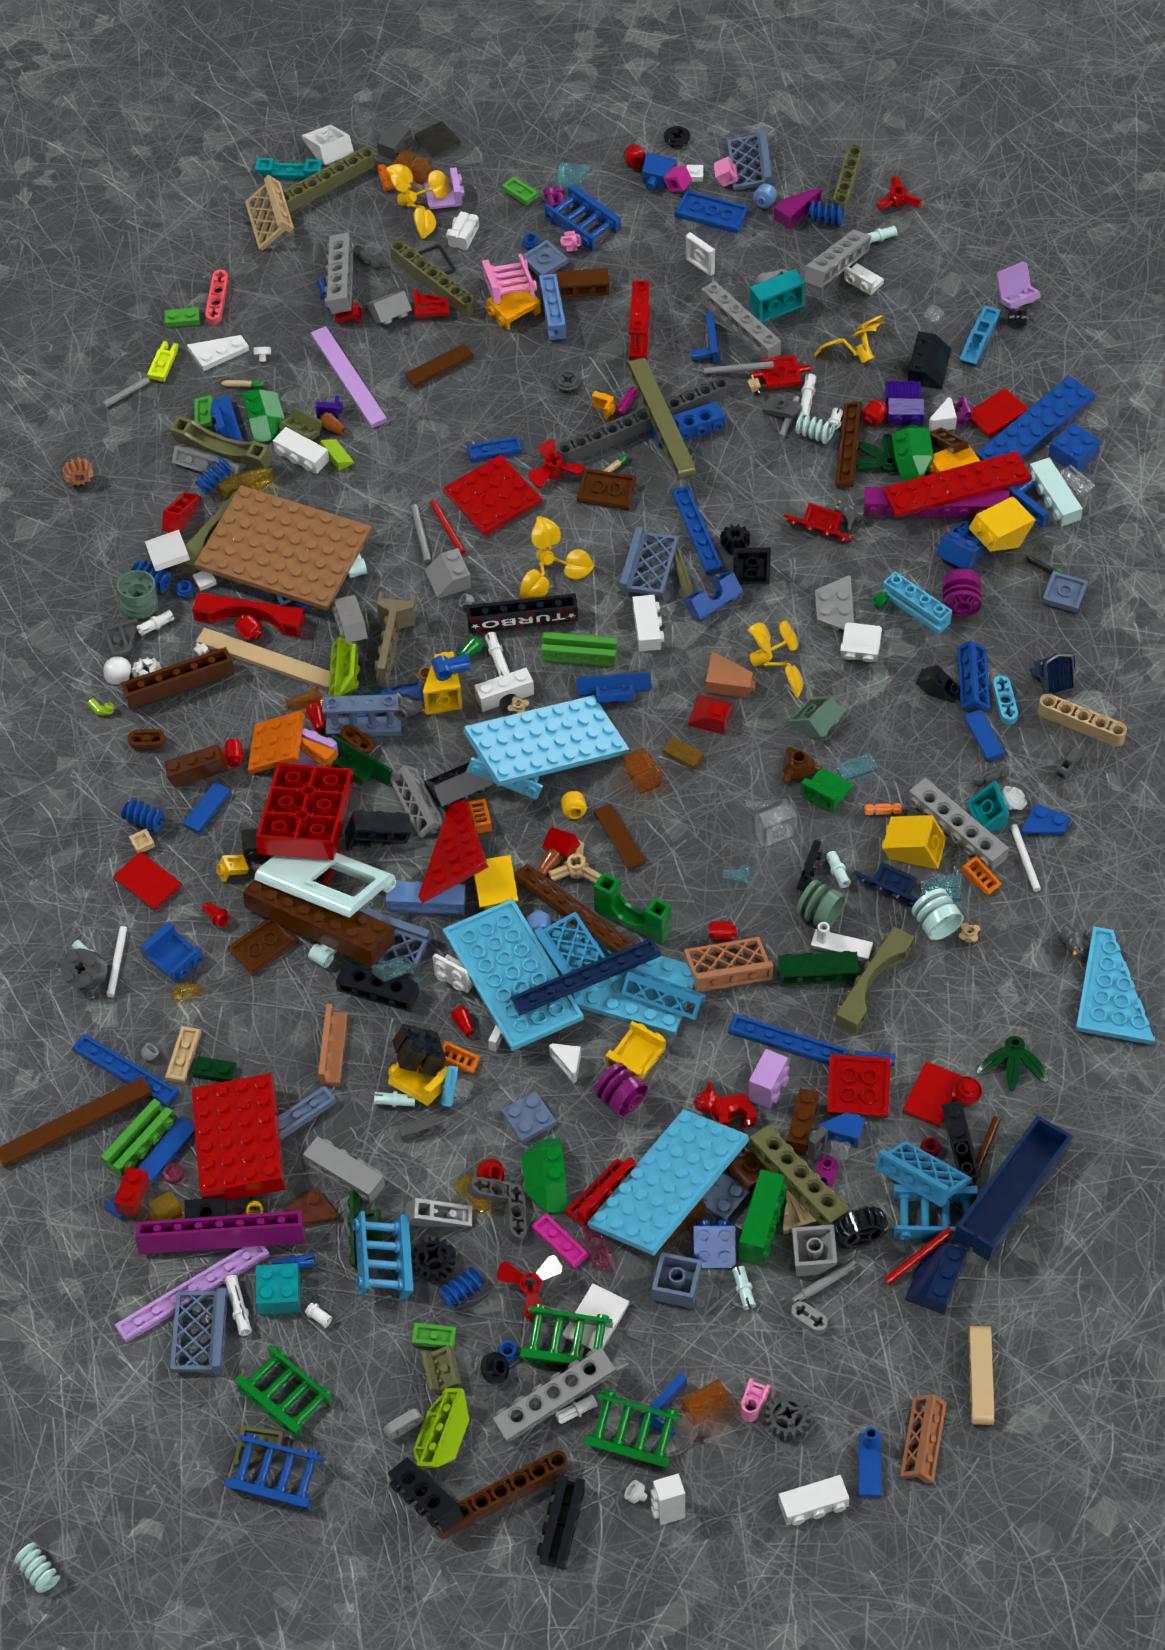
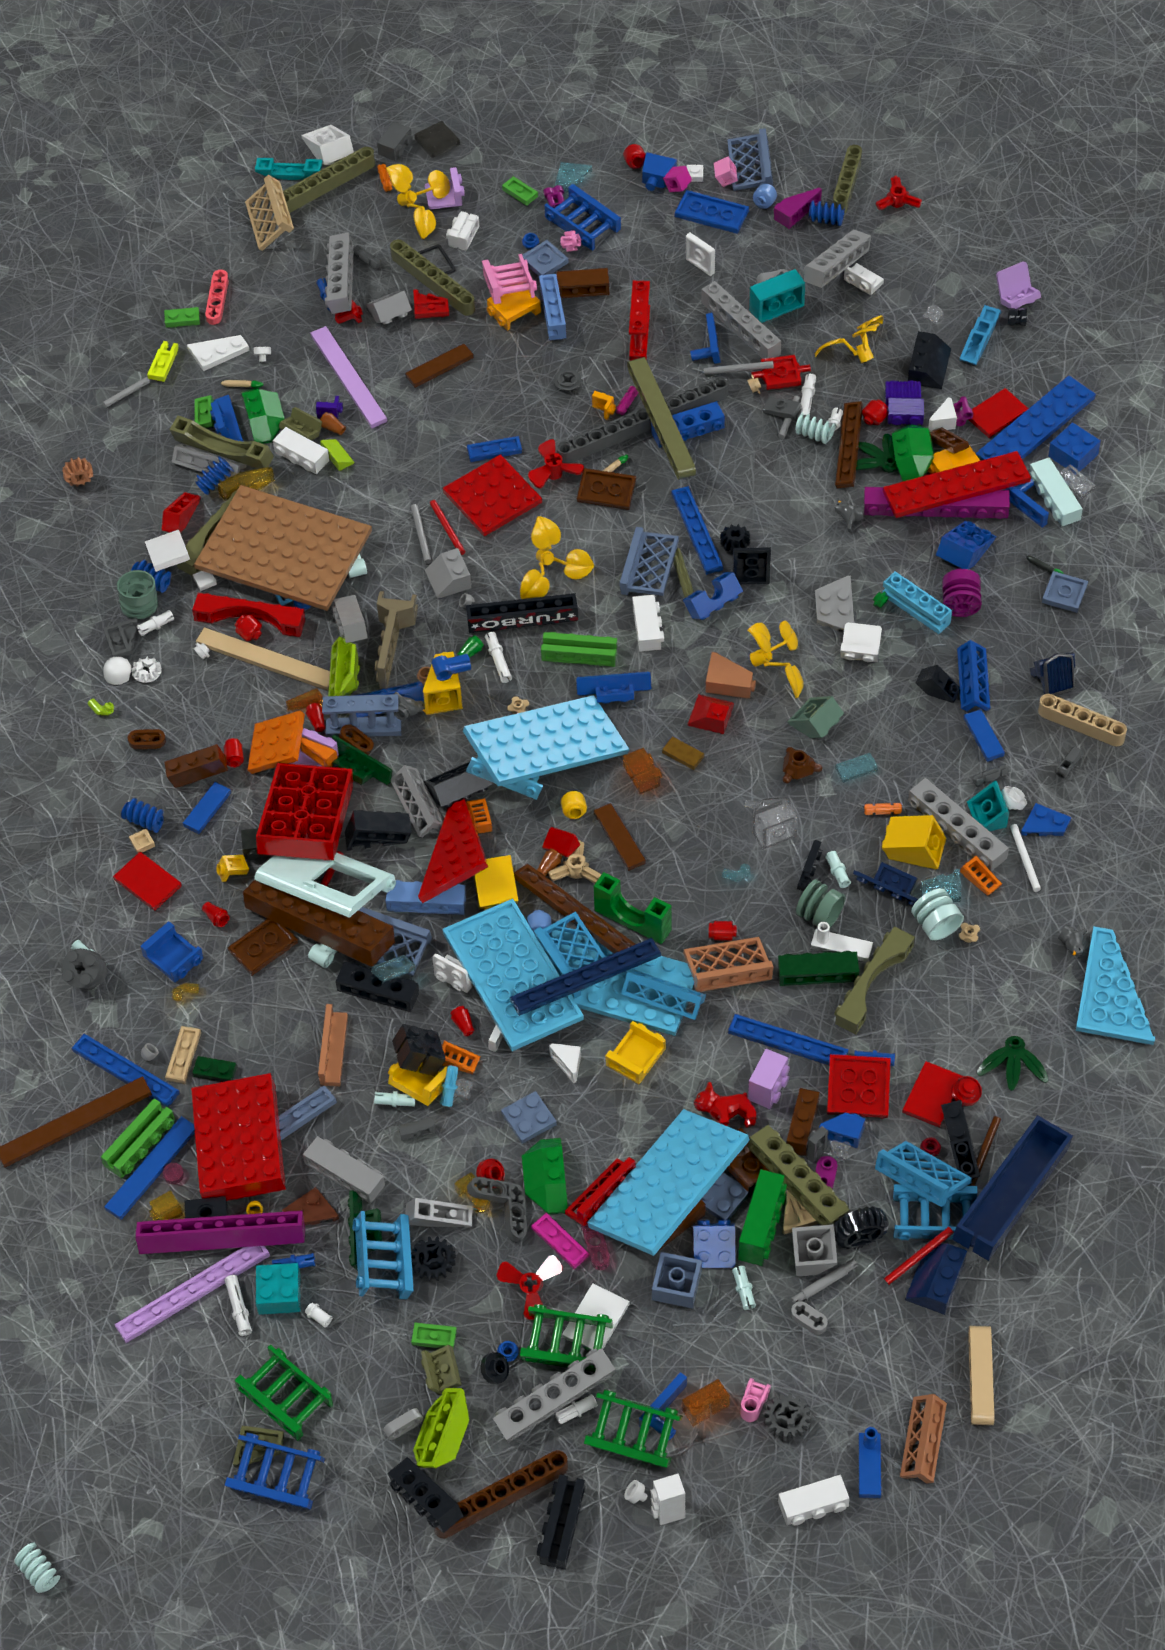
white bar [106,926,127,997] -> none
red brick [113,1166,150,1218] -> none
reddish brown brick [120,647,235,710] -> none
sand blue fence [170,1288,228,1375] -> none
blue plate [176,580,194,598] -> none
clear orange piece [393,149,433,185] -> none
blue piece [437,1266,484,1310] -> none
white arch [474,668,534,712] -> none
magenta wheel [594,1063,648,1117] -> none
black gear [664,126,690,147] -> none
red bracket [783,503,854,542] -> none
green bracket [801,768,853,813] -> none
light aqua pin [867,225,897,243] -> none
yellow slope [969,497,1036,552] -> none
medium azure beam [993,675,1018,725] -> none

